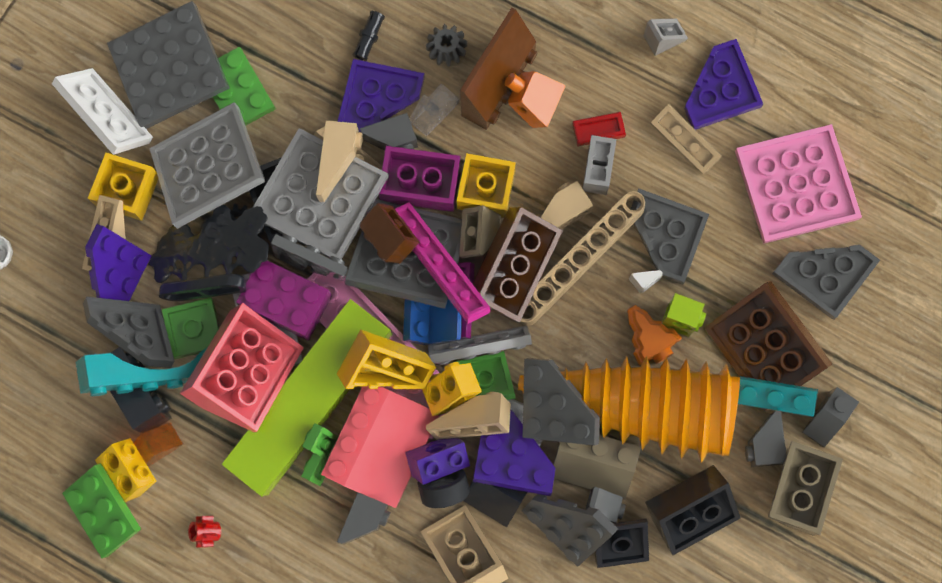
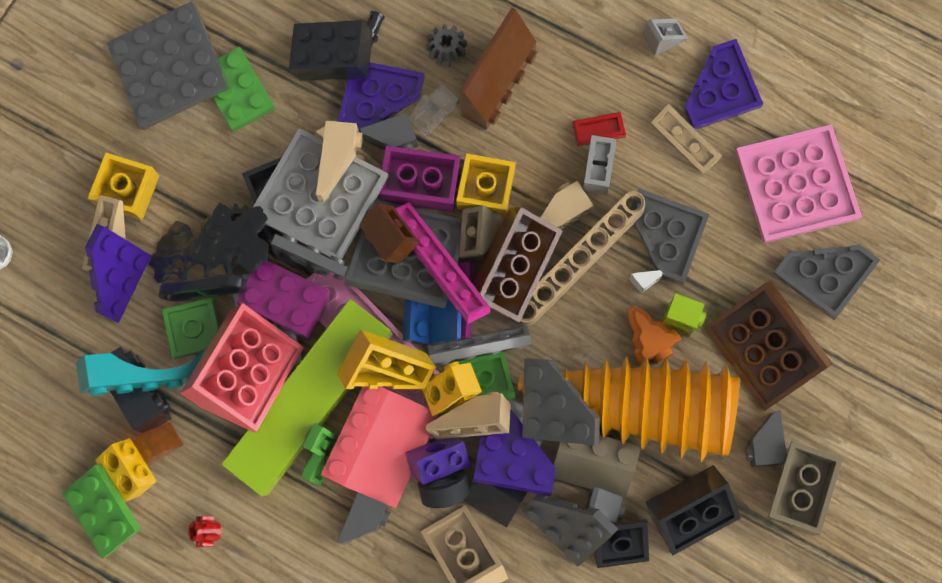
white plate [52,68,153,155] -> none
dark grey plate [83,297,175,368] -> none
light grey plate [149,102,265,229] -> none
torso [505,71,565,128] -> none
teal plate [738,376,818,417] -> none
dark grey slope [802,387,859,448] -> none
none -> black brick [289,20,373,81]

